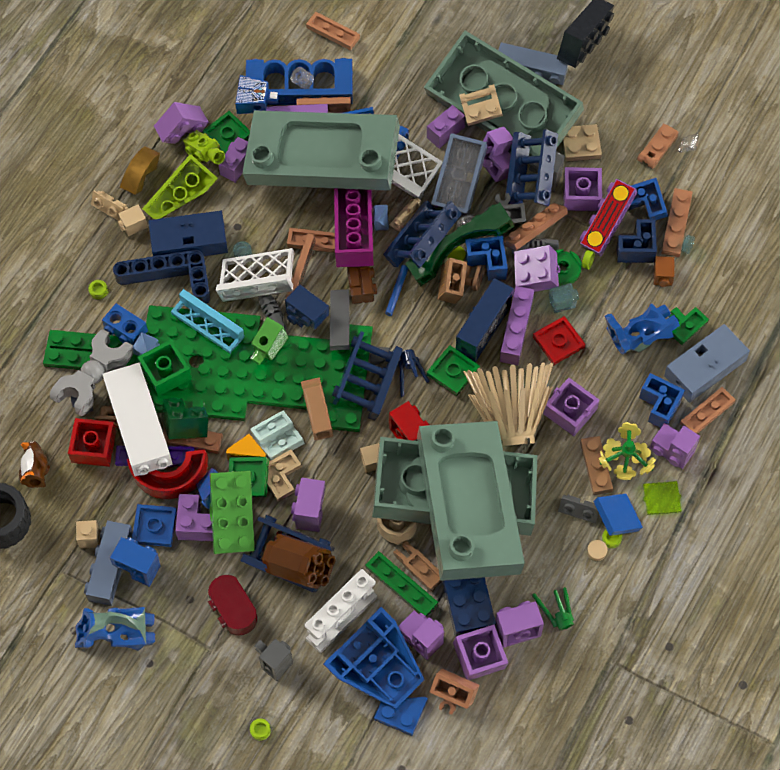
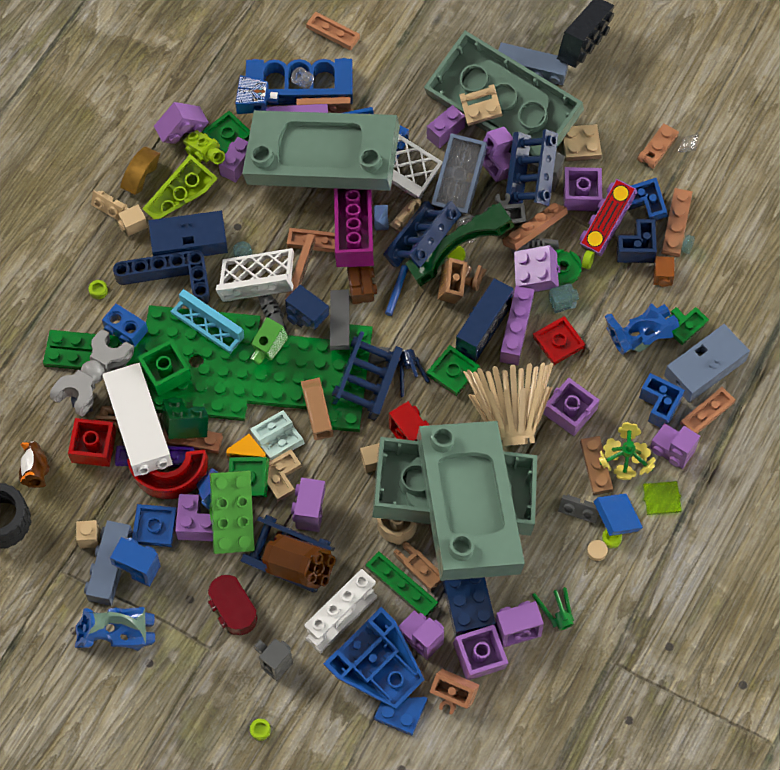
medium blue slope [133,332,160,356] -> none
blue brick [465,236,508,281] -> none

